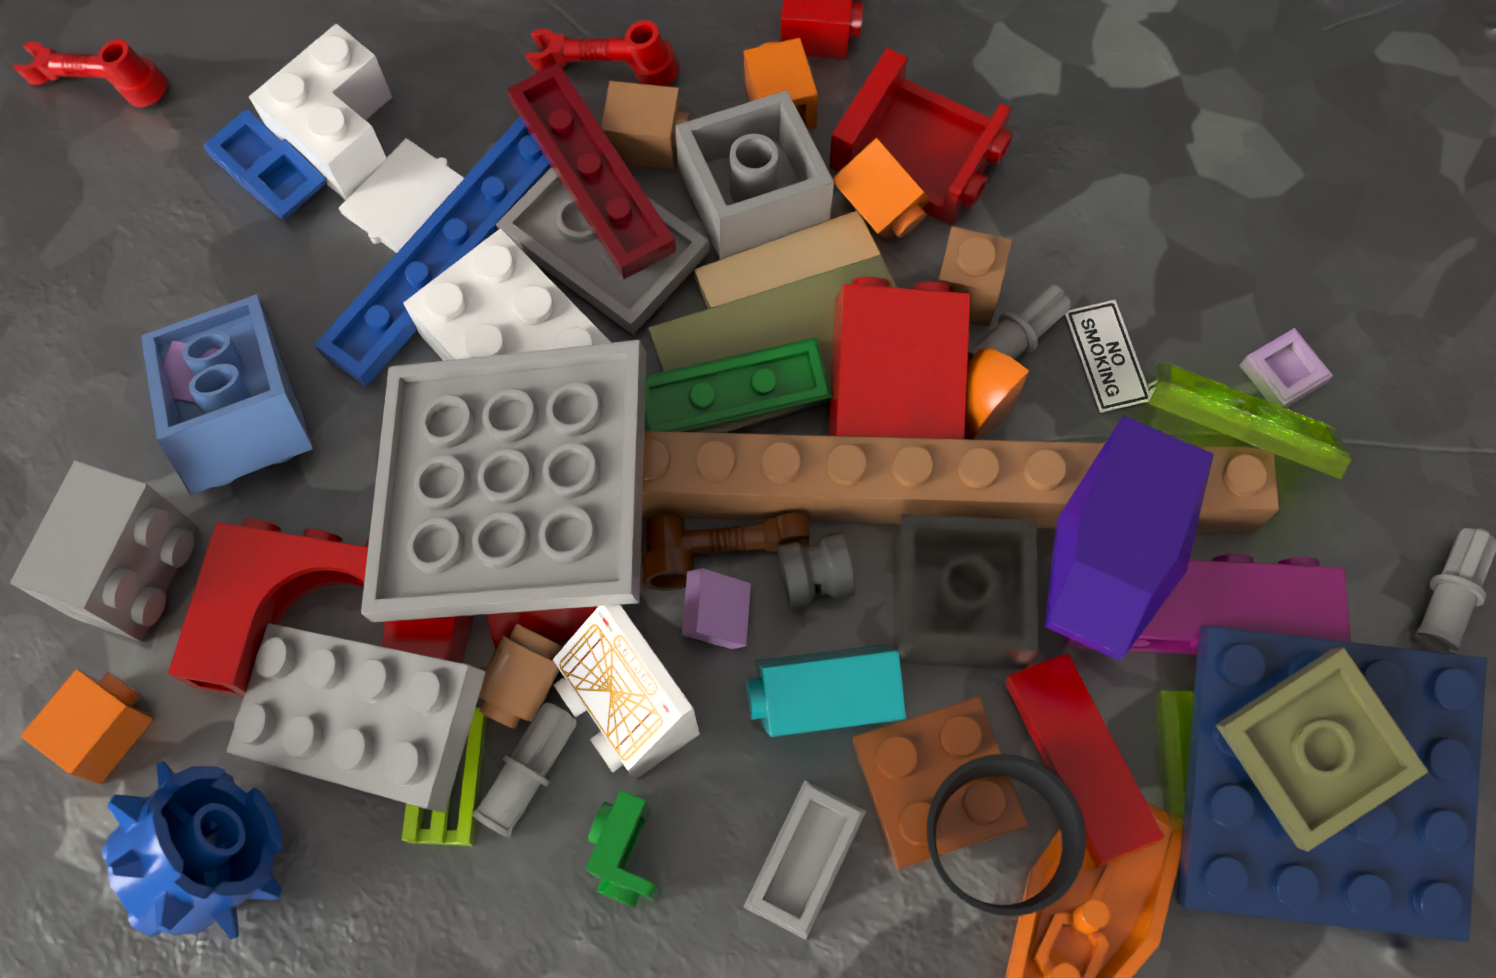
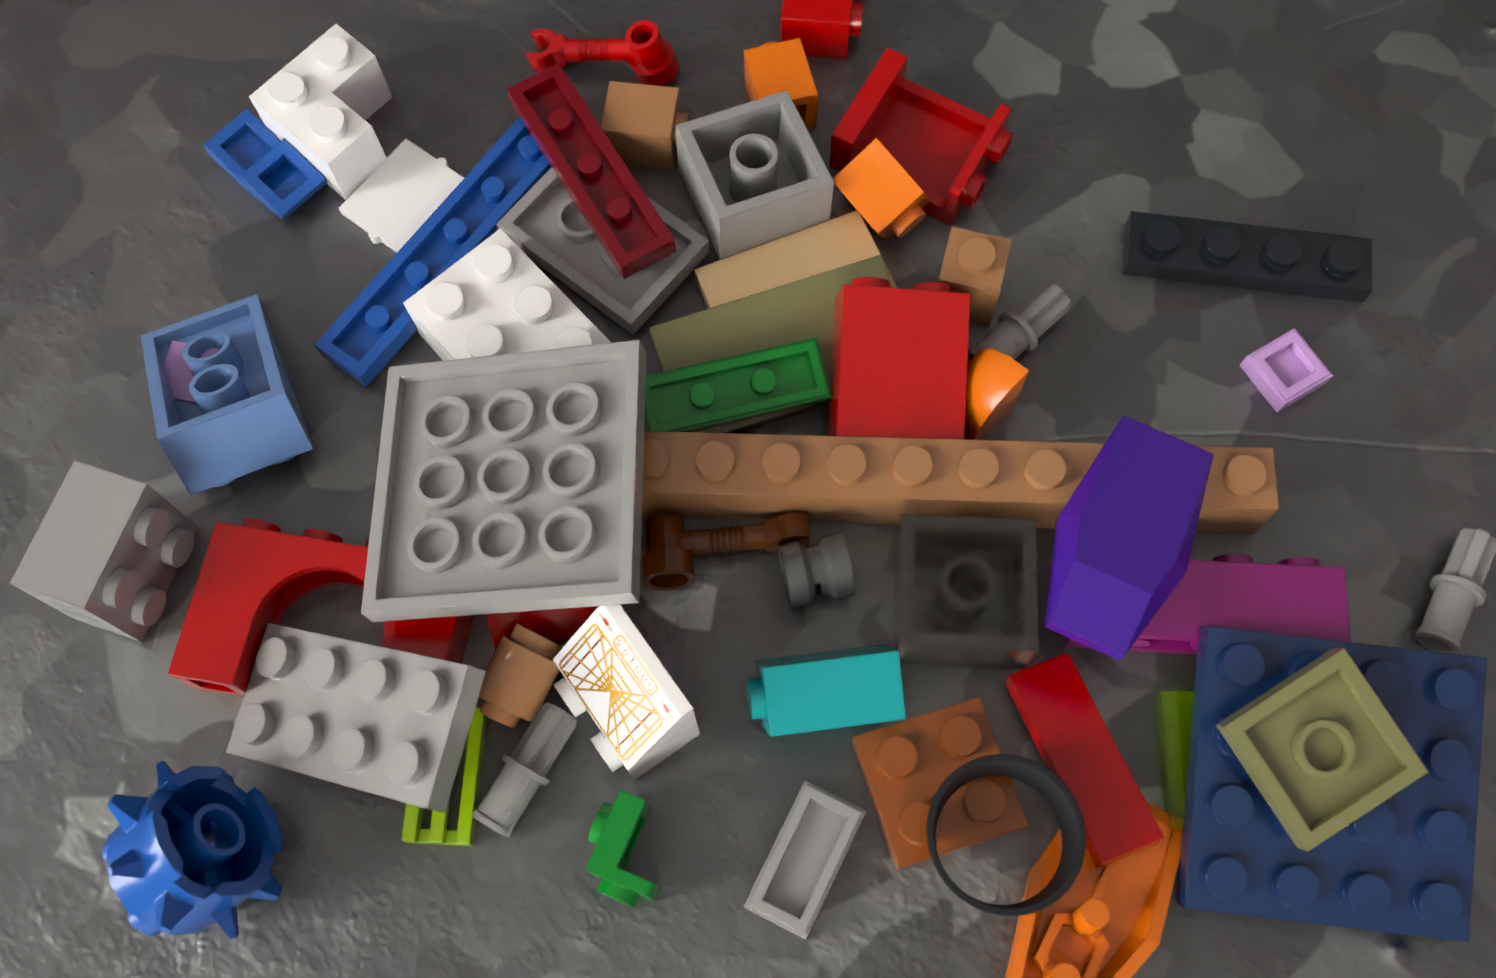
red brick [12,39,167,108] -> none
orange brick [20,669,154,785] -> none
lavender tile [682,568,751,649] -> none
white sticker [1065,300,1153,413] -> none
clear neon green tile [1148,360,1352,479] -> none
none -> black plate [1123,211,1372,303]

